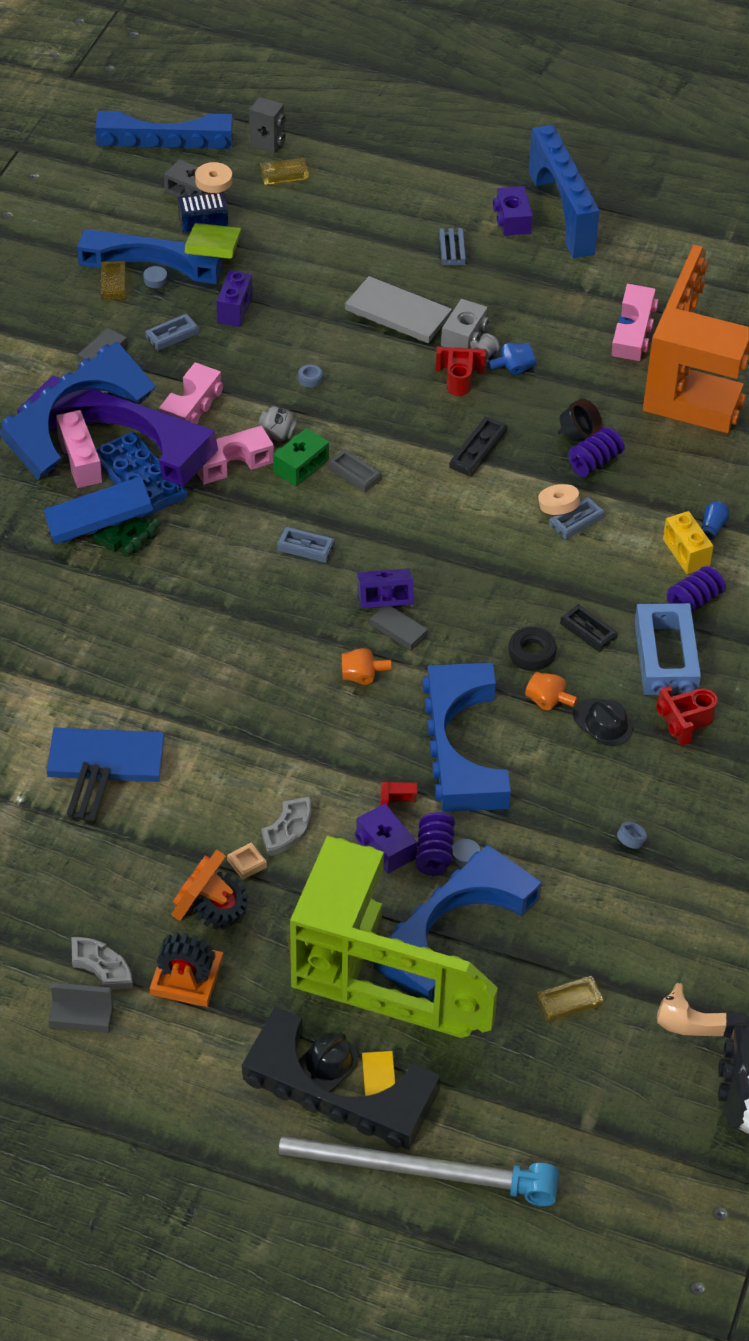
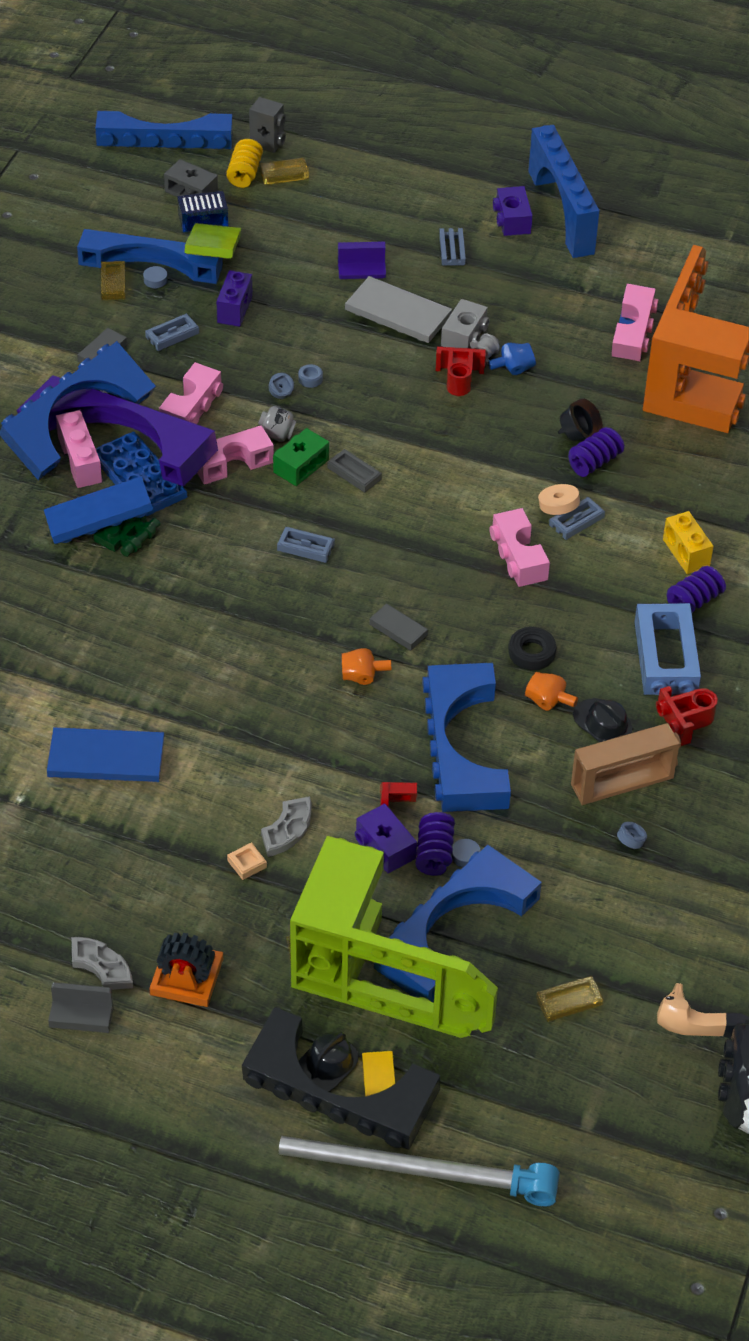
black tile [67,762,111,823] -> none
plate [171,849,248,929] -> none
light nougat piece [195,162,232,193] -> none
dark purple brick [357,568,414,608] -> none
black tile [449,416,507,477] -> none
black tile [560,604,618,652] -> none
blue cone [701,501,729,540] -> none
none -> yellow piece [227,139,263,188]
none -> sand blue tile [268,373,294,399]
none -> dark purple panel [338,242,386,279]
none -> bright pink arch [490,508,550,587]
none -> medium nougat piece [571,723,681,805]

